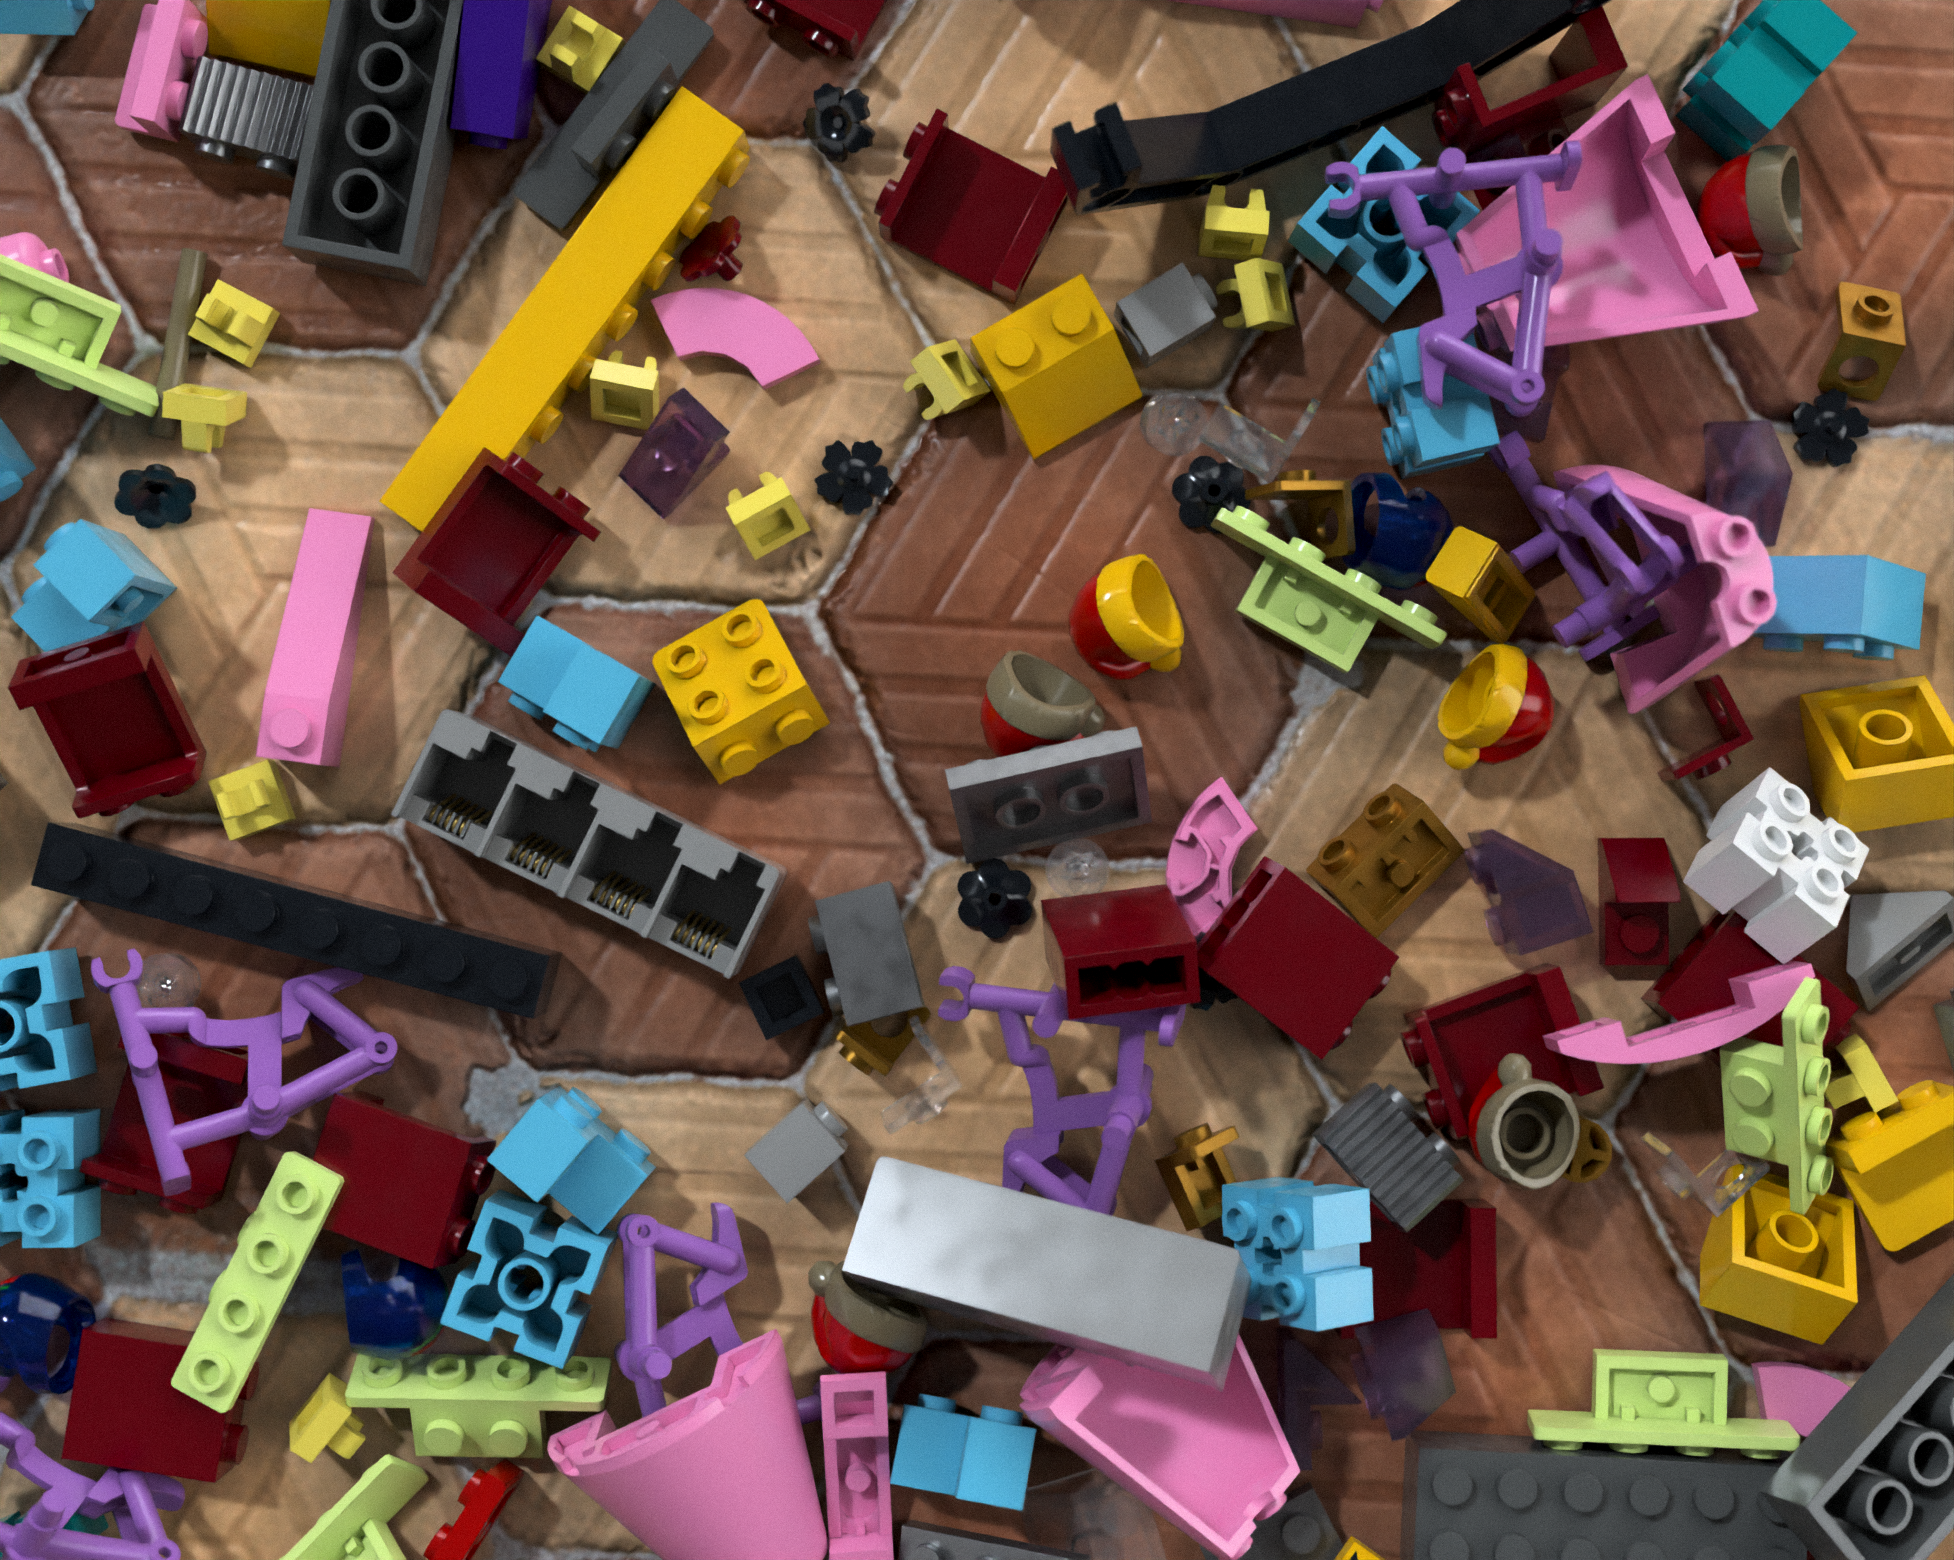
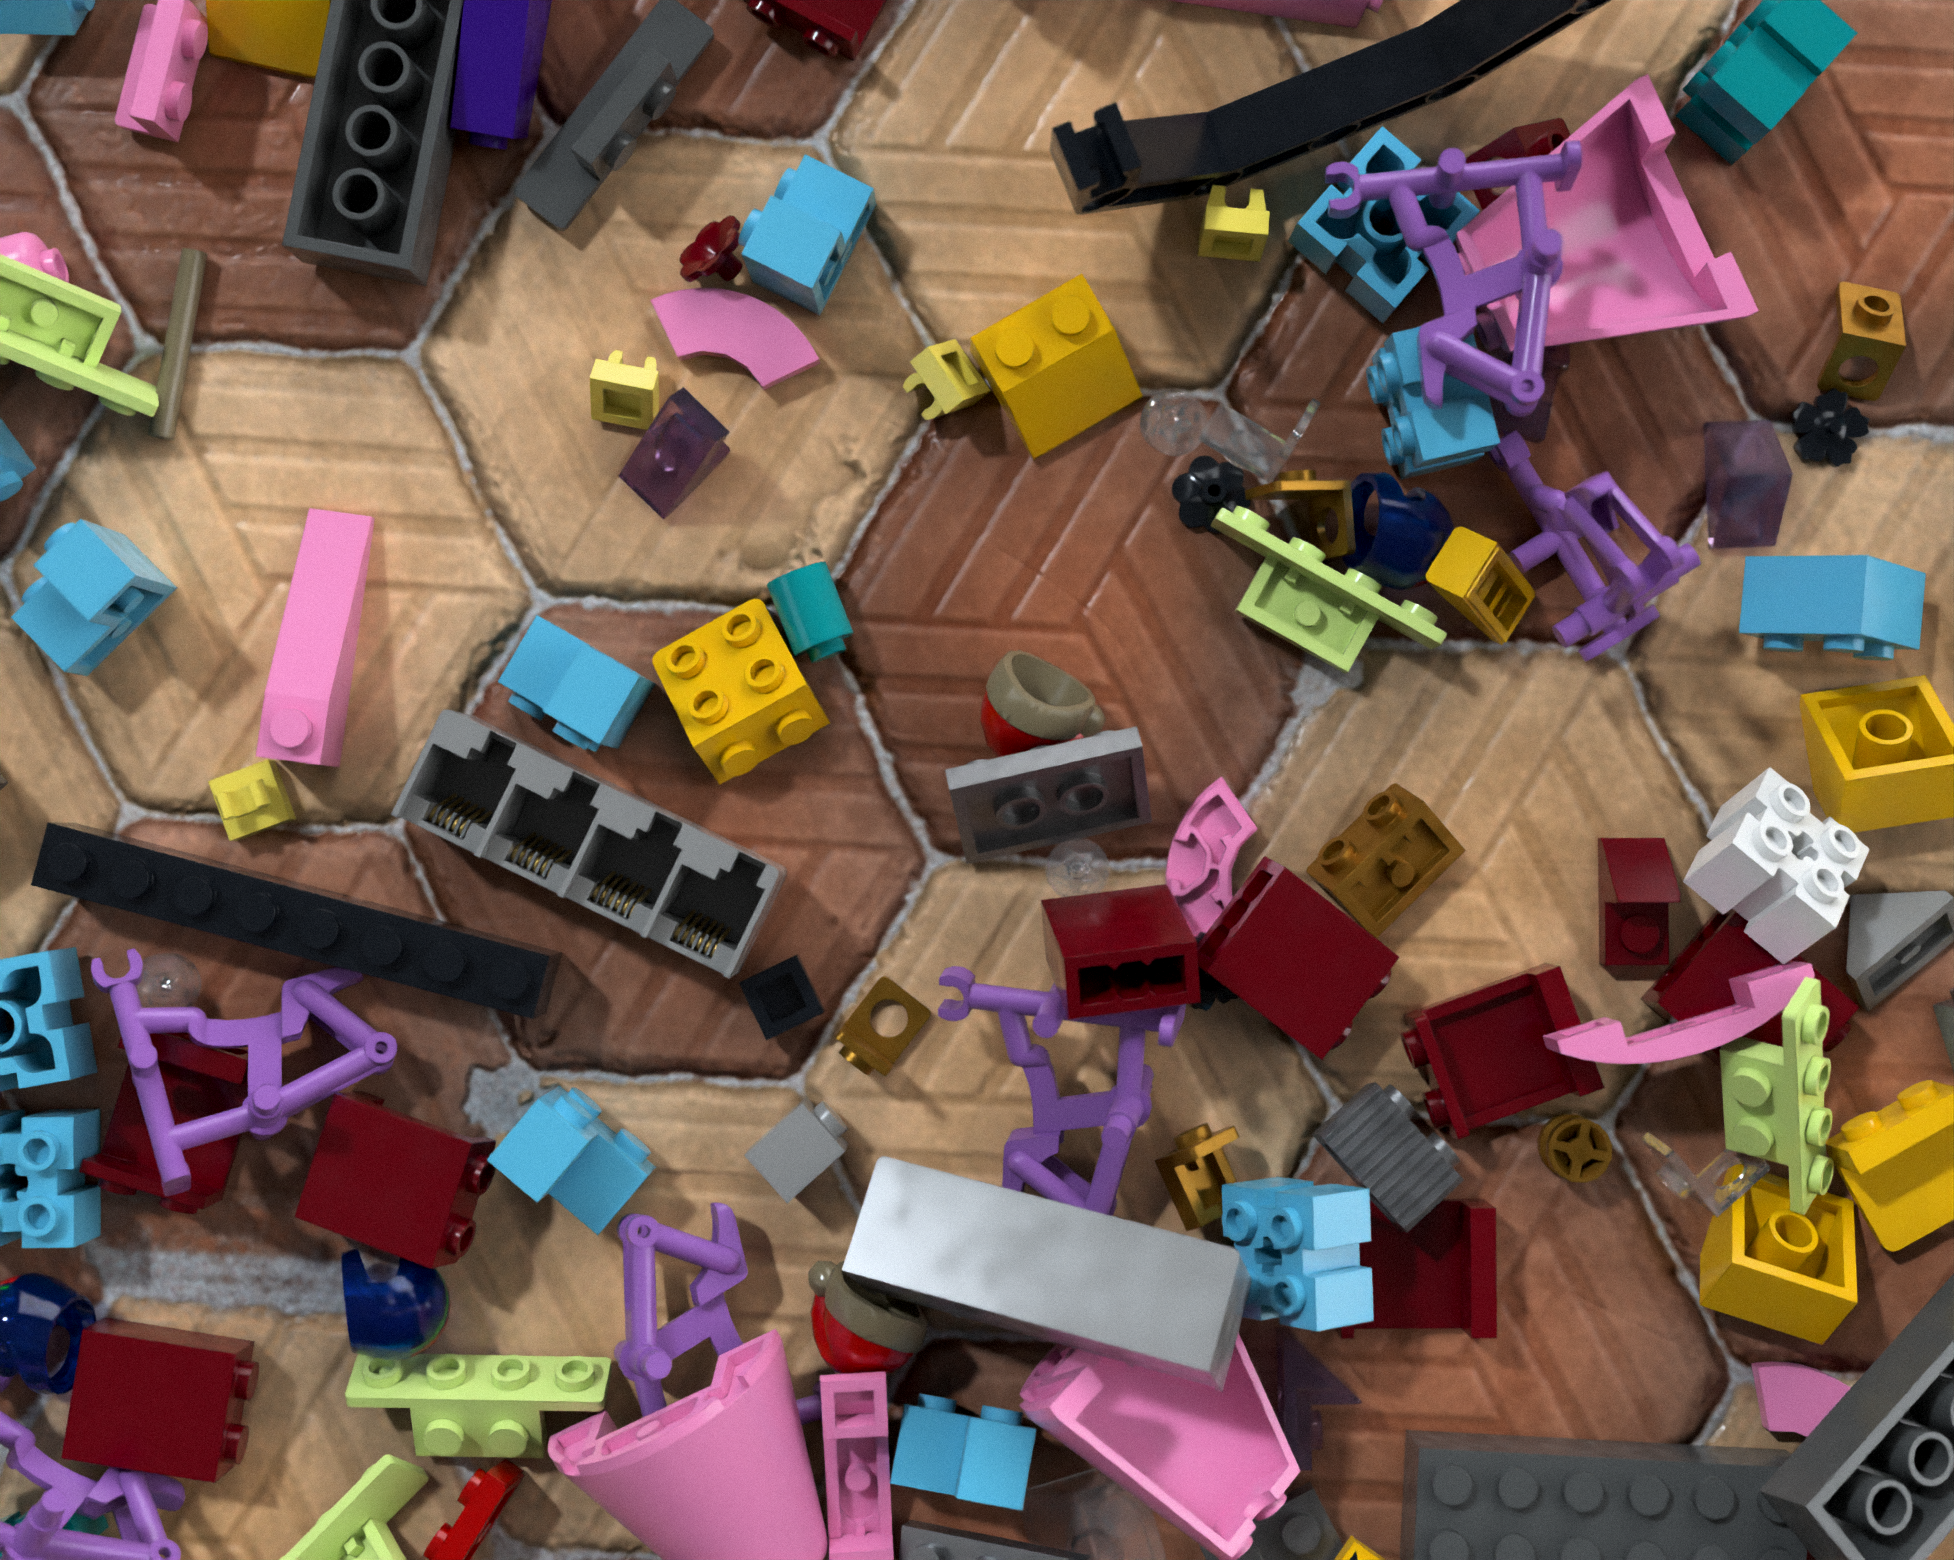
dark red panel [8,621,207,818] -> none
black plant [114,464,197,528] -> none
light yellow tile [162,383,247,453] -> none
yellowish green bracket [171,1151,344,1413] -> none
flat silver brick [178,56,314,180] -> none
light yellow tile [188,279,280,369] -> none
light yellow tile [289,1373,366,1463] -> none
yellow brick [379,86,750,532] -> none
dark red panel [392,447,601,657] -> none
medium azure brick [439,1189,618,1369] -> none
light yellow tile [536,5,625,95] -> none
light yellow tile [726,472,810,560] -> none
black plant [803,83,876,163] -> none
flat silver brick [808,881,925,1026] -> none
black plant [815,440,893,516] -> none
dark red panel [874,109,1069,305] -> none
clear bracket [881,1015,962,1134] -> none
black plant [957,858,1032,939] -> none
yellow piece [1069,554,1184,680] -> none
light grey brick [1113,262,1218,369] -> none
light yellow tile [1216,258,1295,332] -> none
clear purple slope [1349,1308,1456,1442] -> none
dark red panel [1432,6,1628,158] -> none
yellow piece [1437,644,1555,771] -> none
clear purple slope [1464,829,1593,956] -> none
dark tan piece [1468,1053,1580,1191] -> none
yellowish green bracket [1527,1349,1800,1459] -> none
bright pink cone [1553,465,1777,714] -> none
dark red bracket [1657,674,1754,781] -> none
piece [1697,144,1803,276] -> none
light yellow tile [1824,1033,1899,1113] -> none
none -> medium azure brick [738,154,876,316]
none -> teal brick [767,562,854,664]

